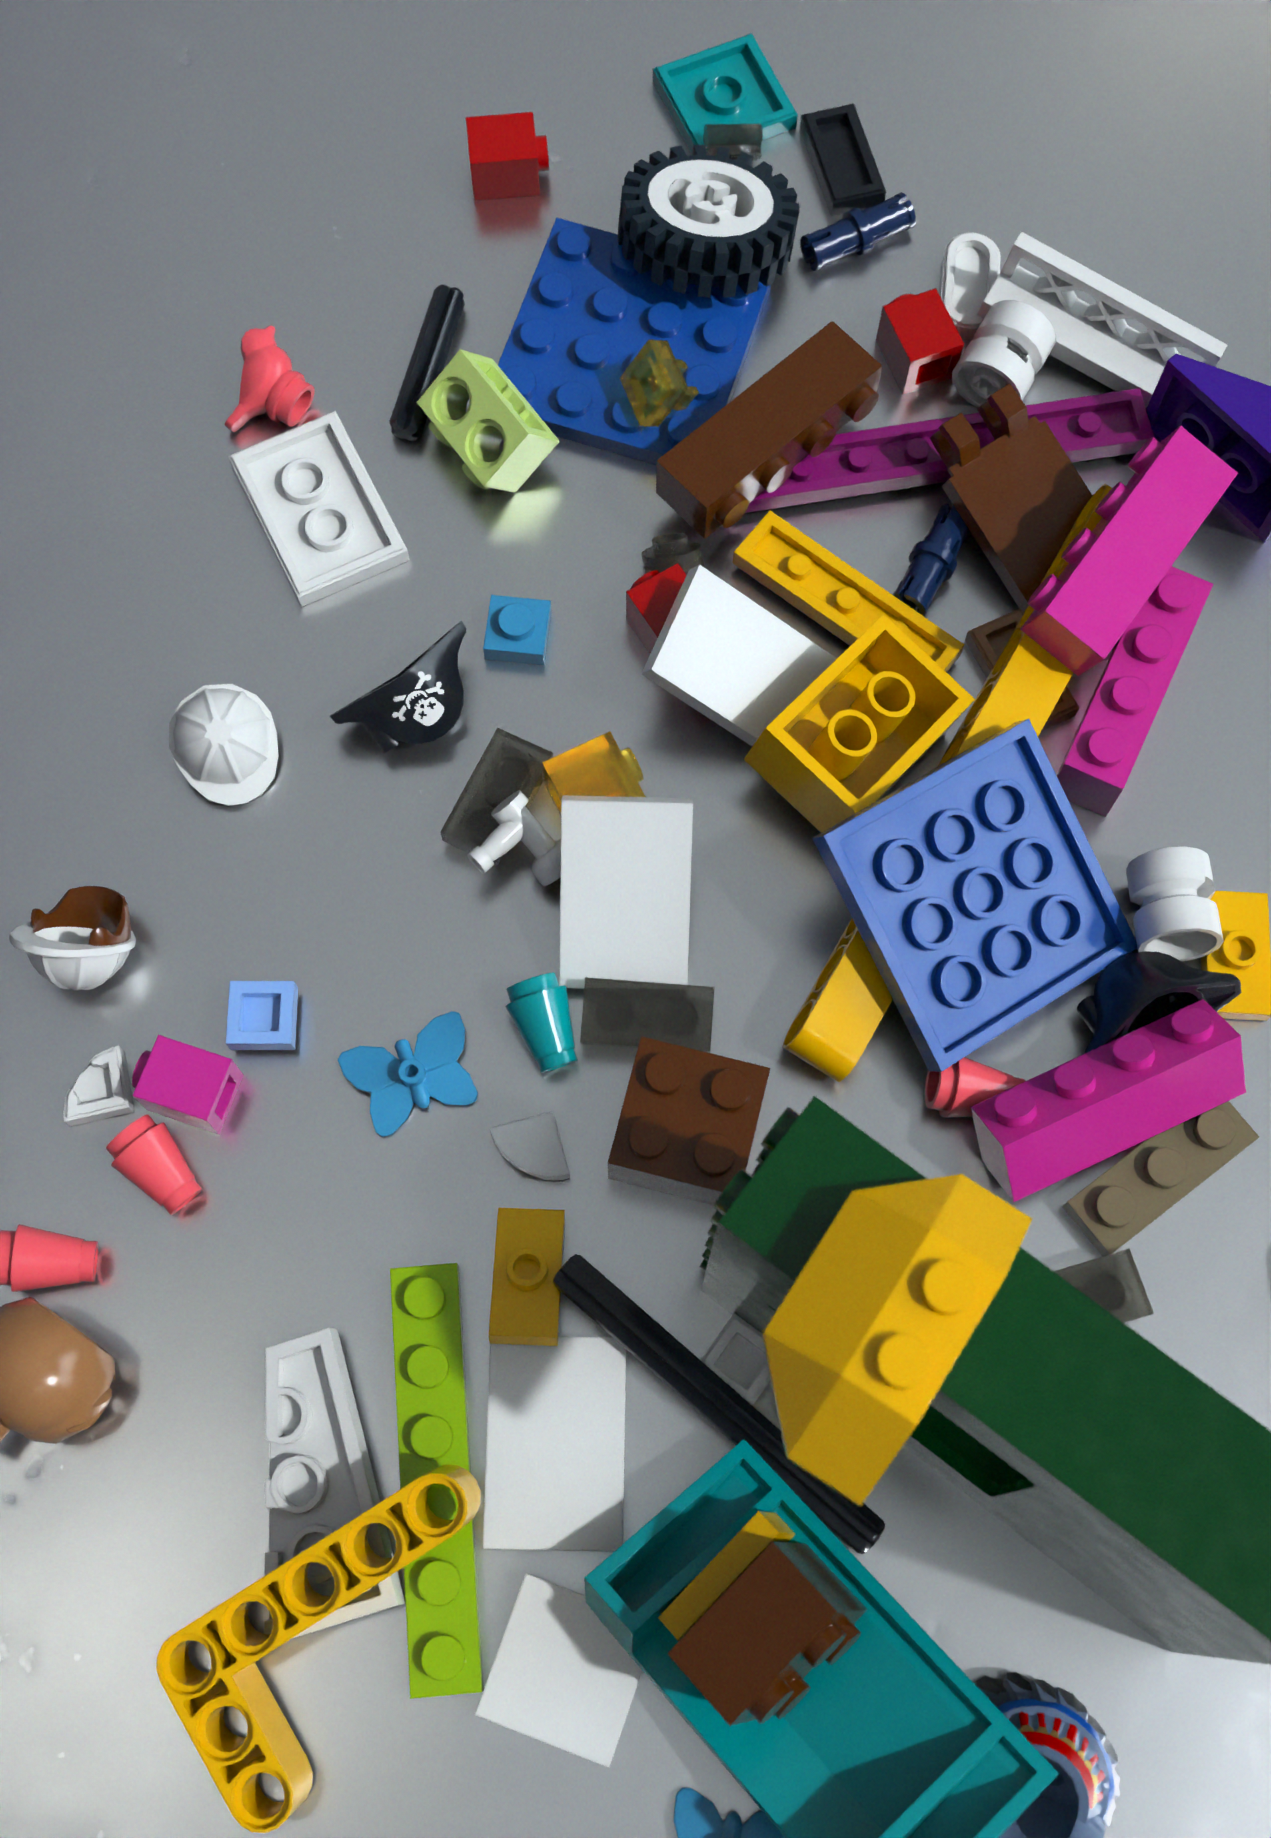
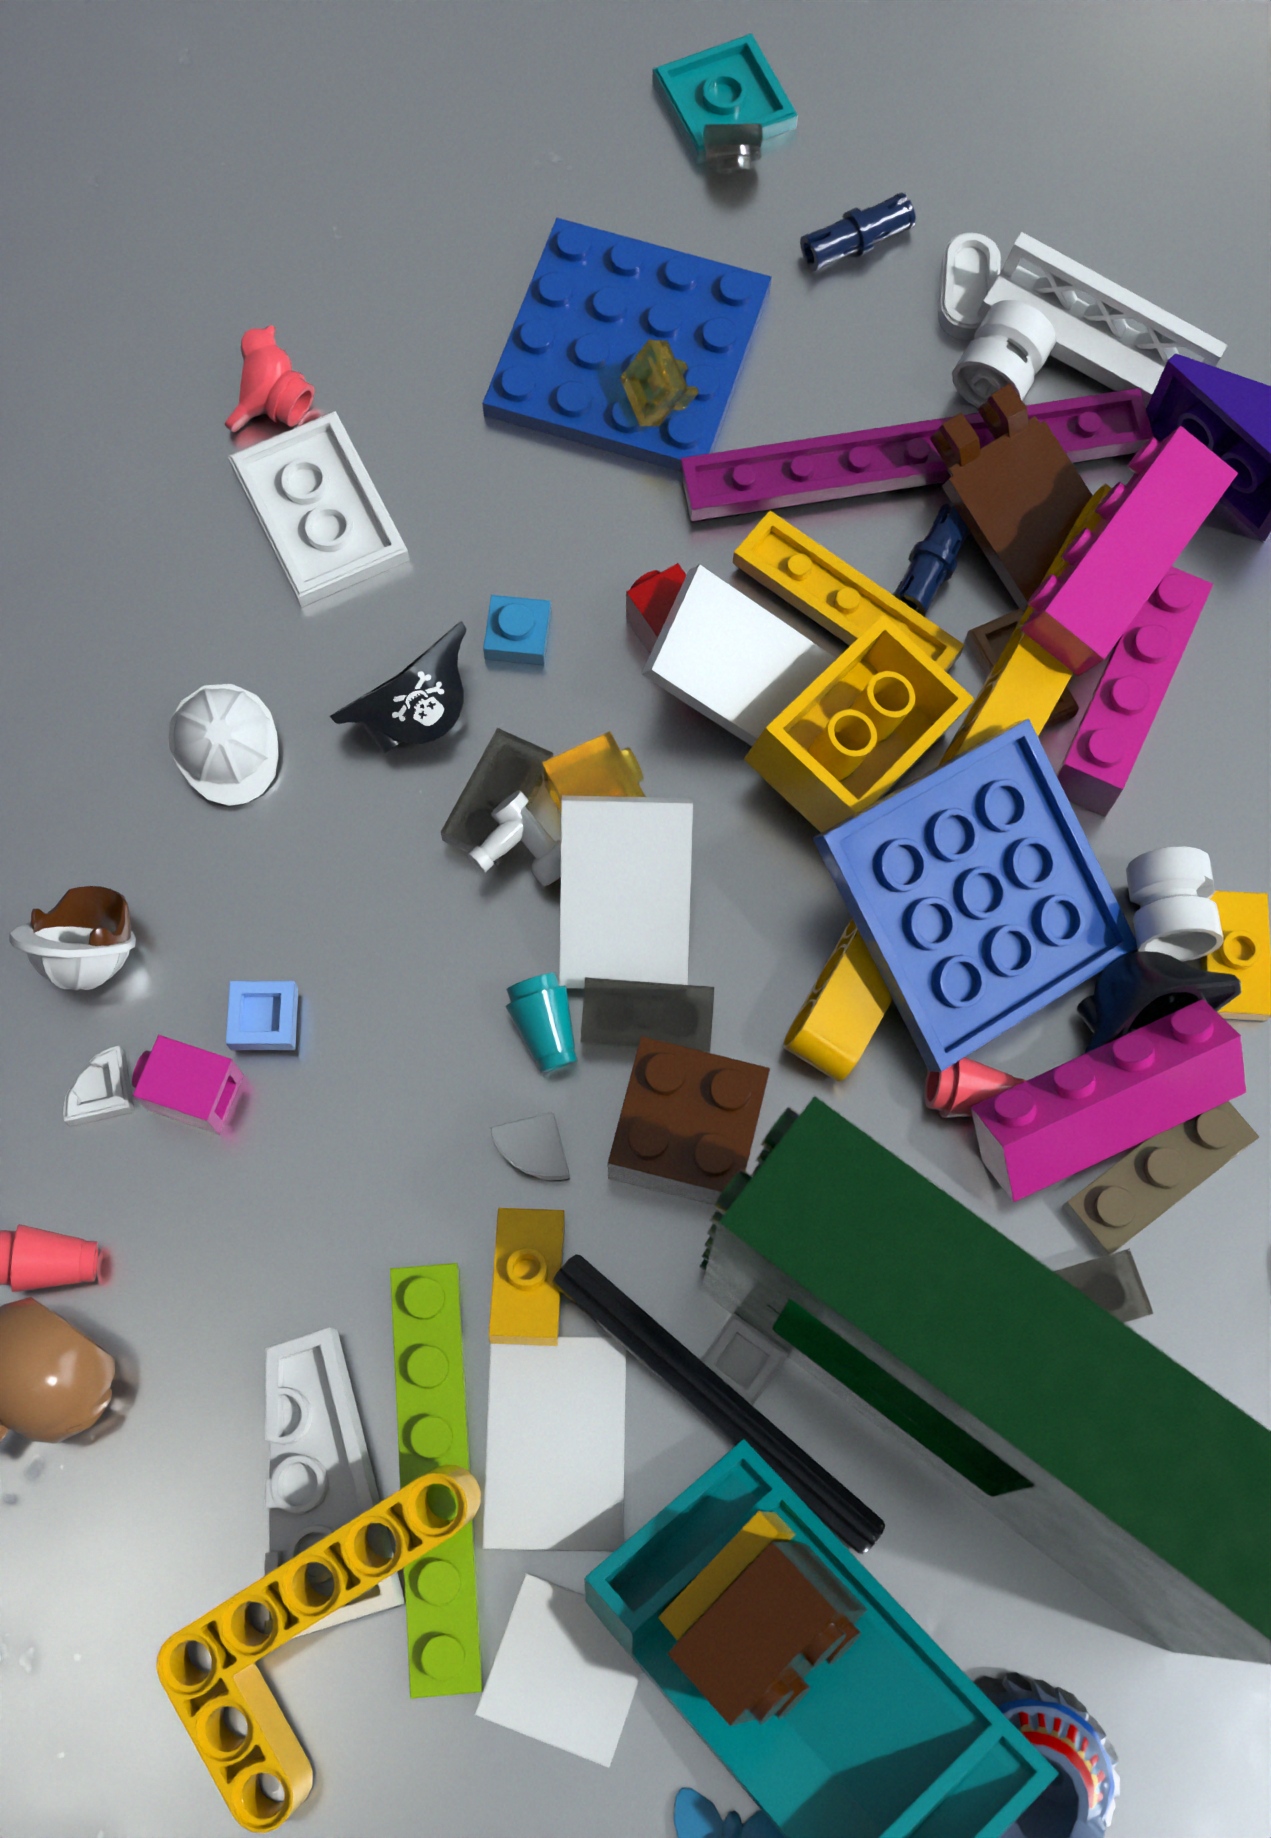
coral cone [106,1114,202,1215] -> none
dark azure piece [337,1011,478,1137] -> none
black axle [389,284,465,441] -> none
yellowish green brick [417,349,560,493] -> none
red brick [466,112,549,201] -> none
black wheel [617,145,800,298] -> none
clear smoke plate [641,533,705,575] -> none
reddish brown brick [656,321,882,539] -> none
yellow wedge [762,1174,1032,1506] -> none
black tile [800,103,886,216] -> none
red brick [876,288,964,395] -> none

